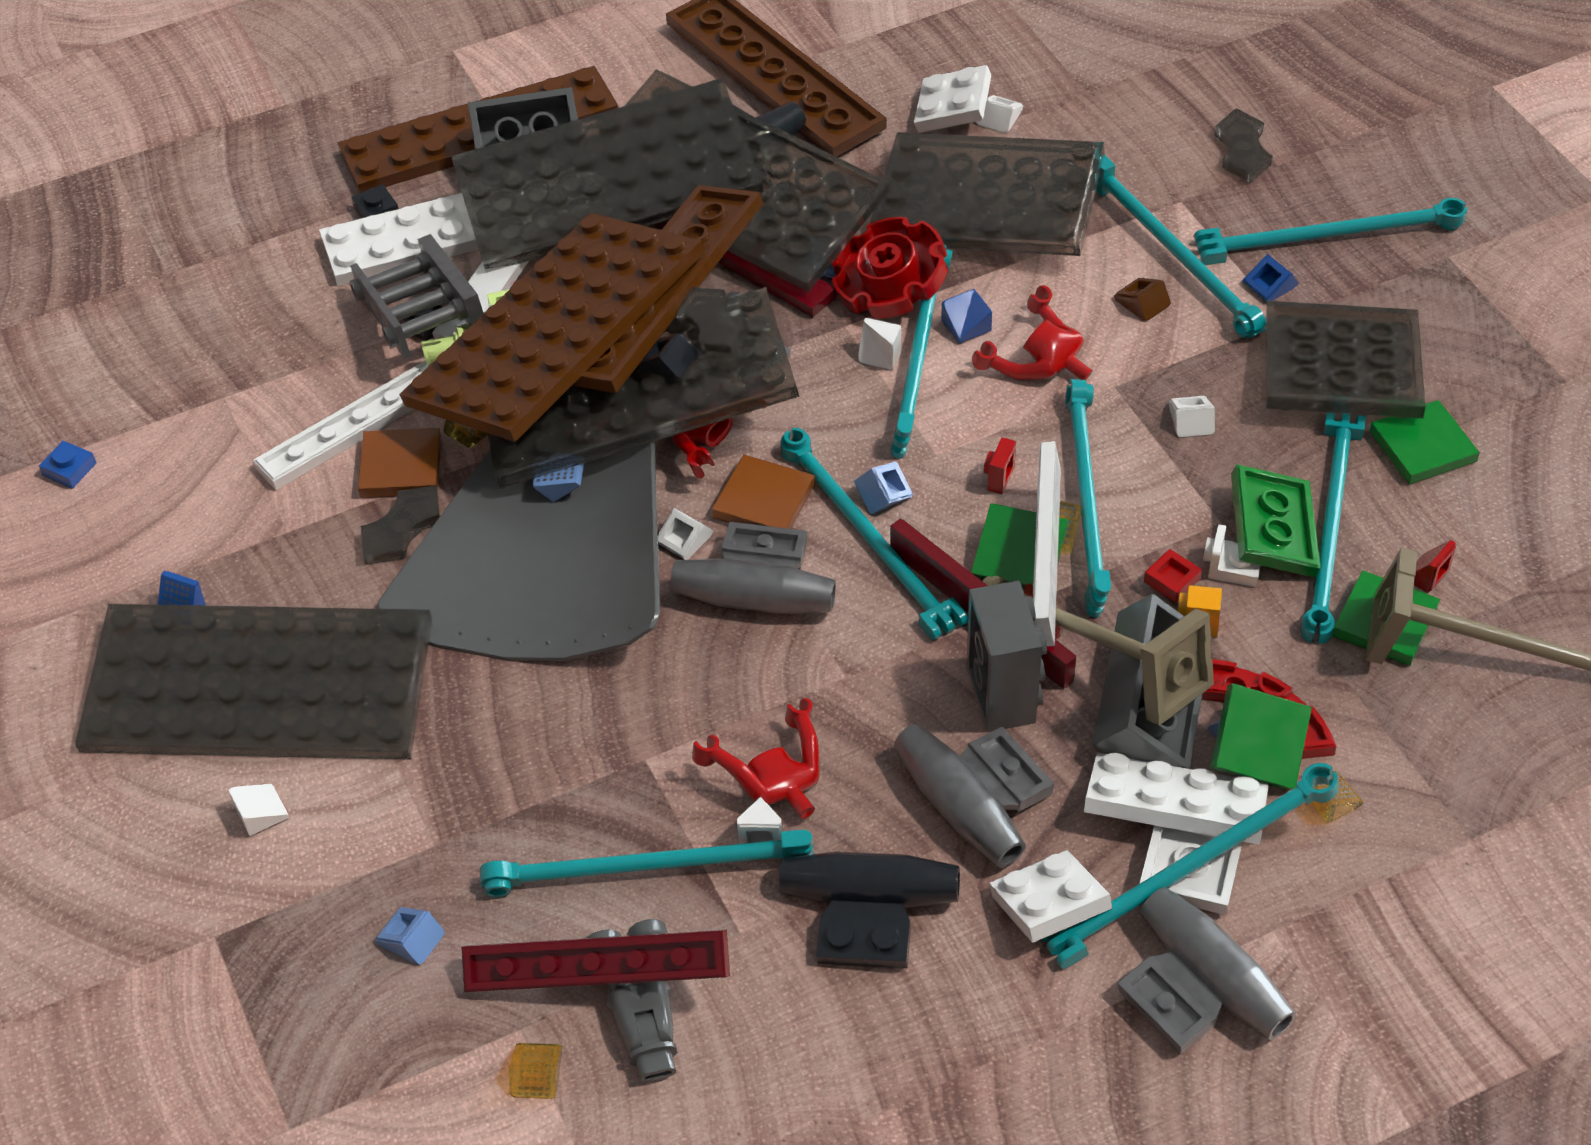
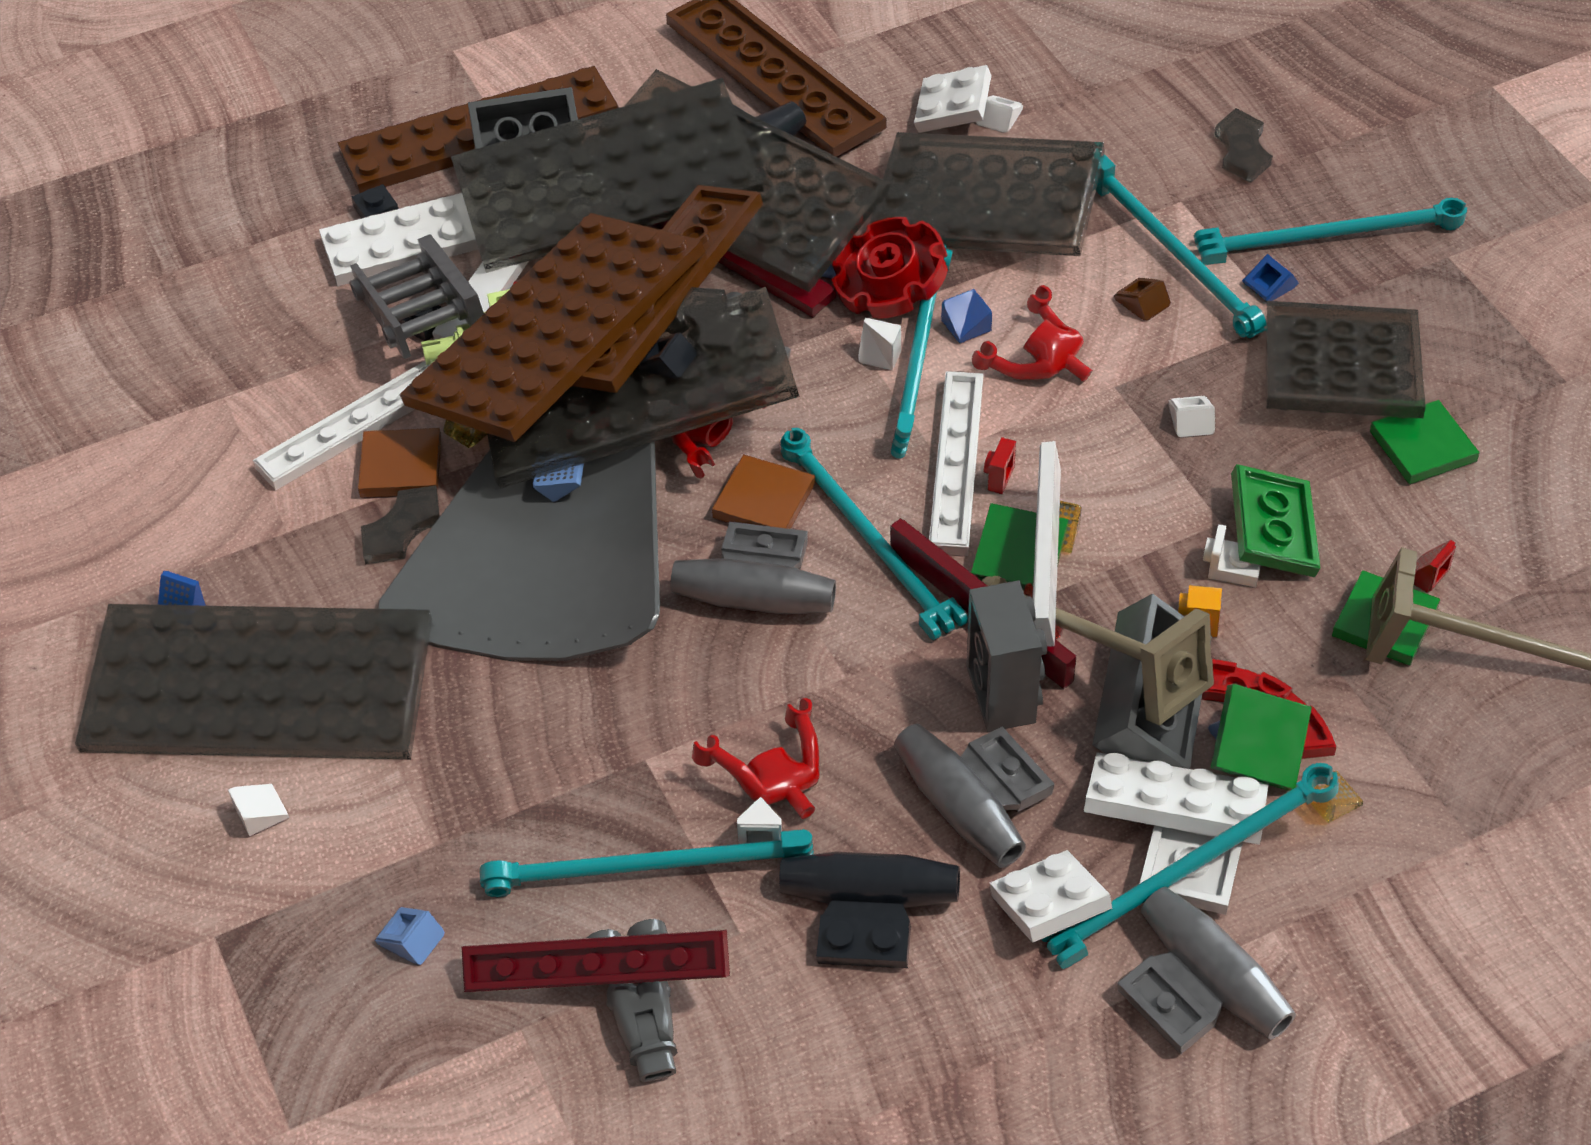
blue plate [39,440,96,489] -> none
clear yellow slope [509,1043,562,1099] -> none
white slope [658,508,714,560] -> none
medium blue slope [854,462,913,514] -> none
teal hinge [1065,379,1111,618] -> none
red plate [1144,549,1202,603] -> none
teal hinge [1300,408,1366,644] -> none
none -> white tile [929,371,983,556]

